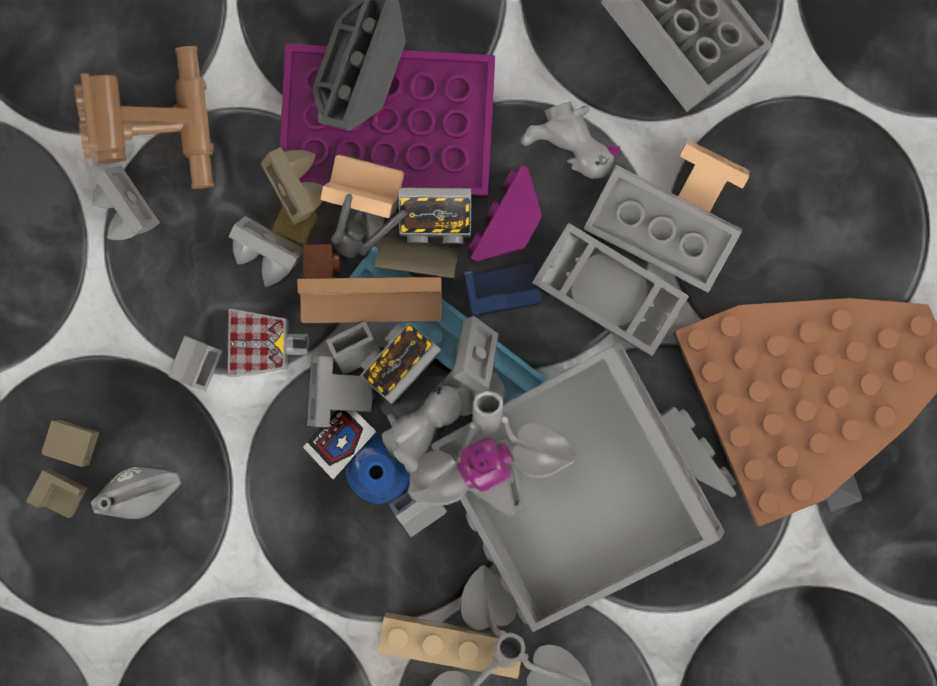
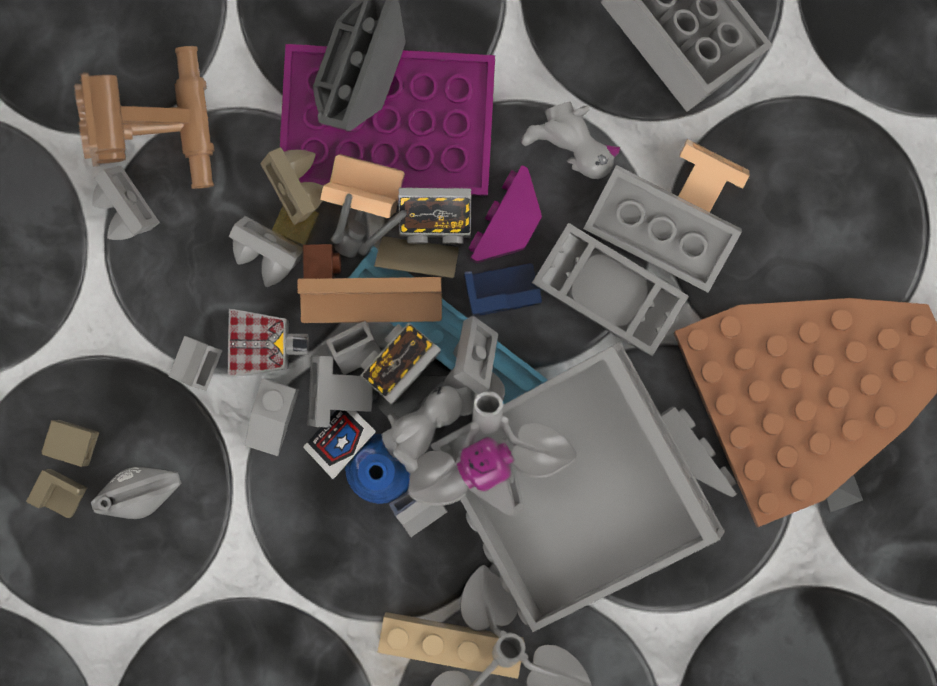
none -> light grey slope [244,379,300,456]

